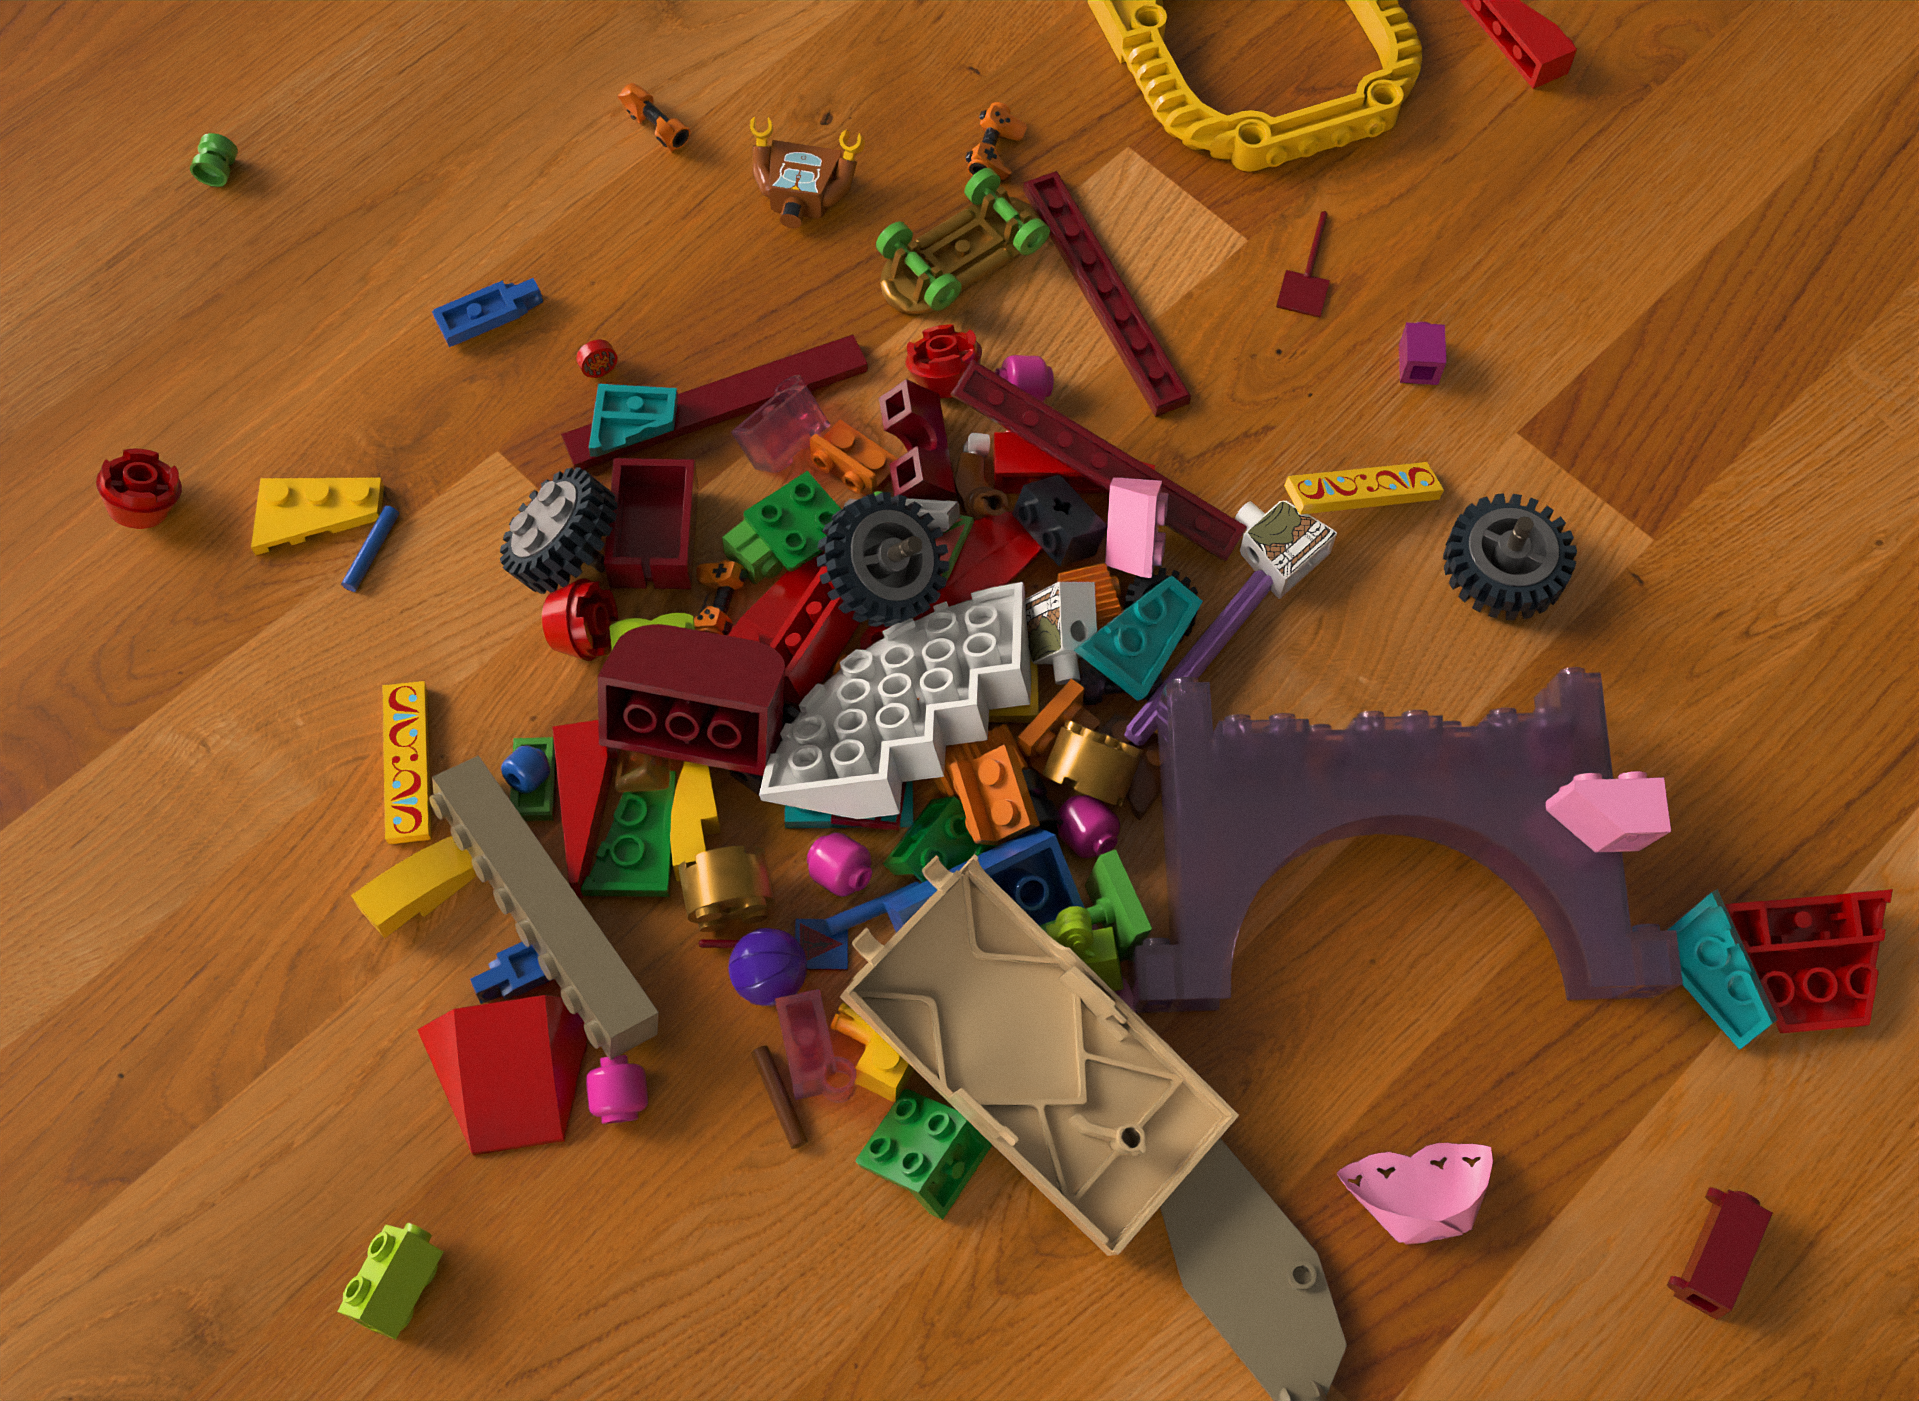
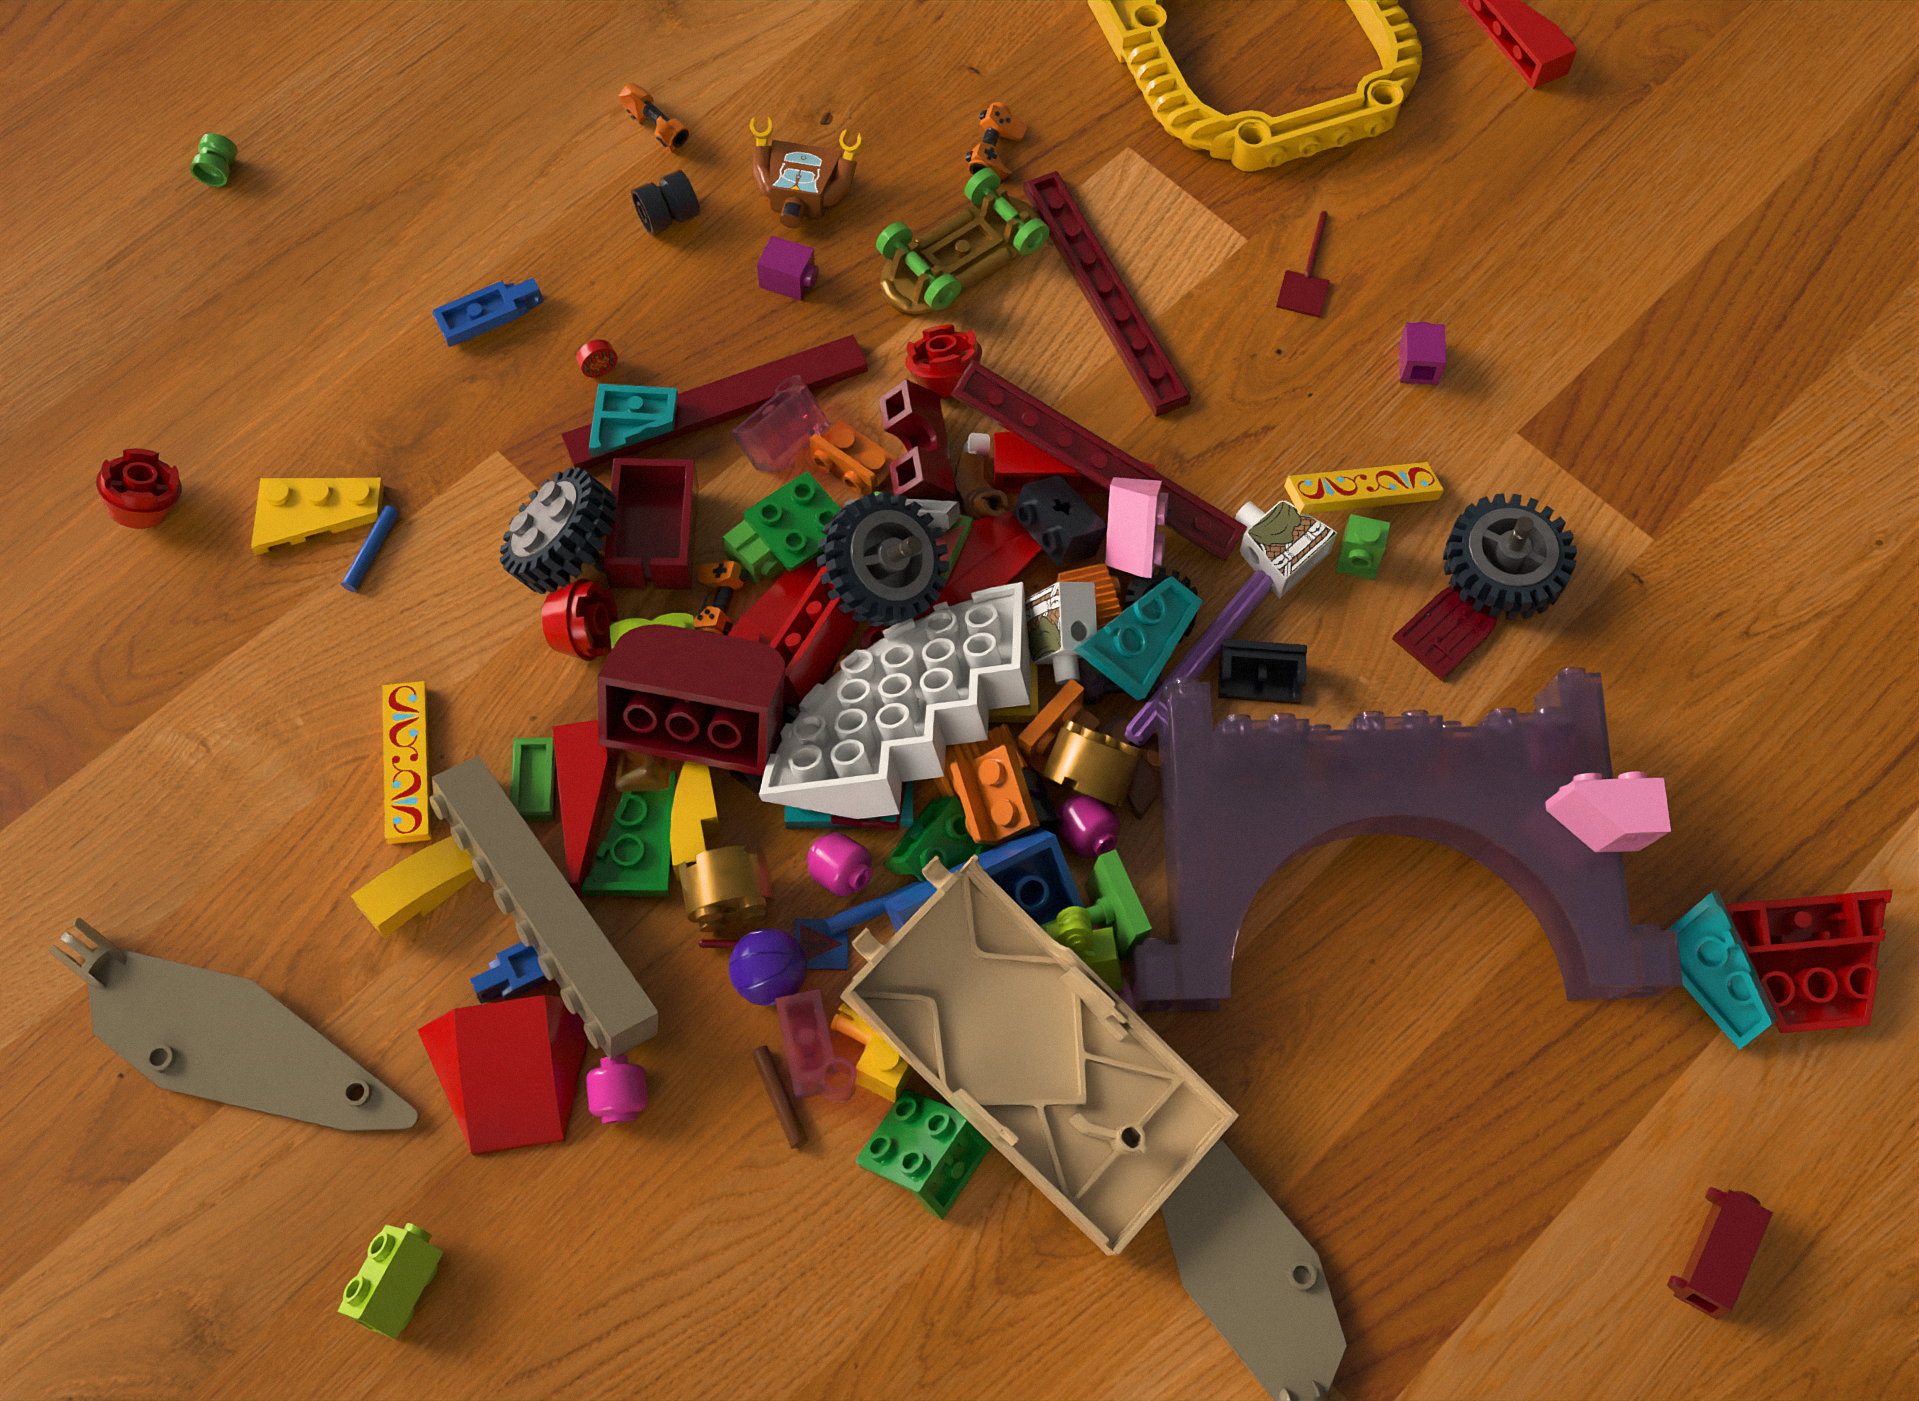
blue piece [501,745,550,794] -> none
dark pink head [994,355,1054,402] -> none
bright pink piece [1337,1143,1493,1245] -> none
none -> dark tan wing [49,918,419,1131]
none -> black wheel [631,170,700,235]
none -> magenta brick [757,236,819,301]
none -> black hinge [1218,639,1307,704]
none -> bright green brick [1335,514,1390,581]
none -> dark red window [1392,586,1497,681]

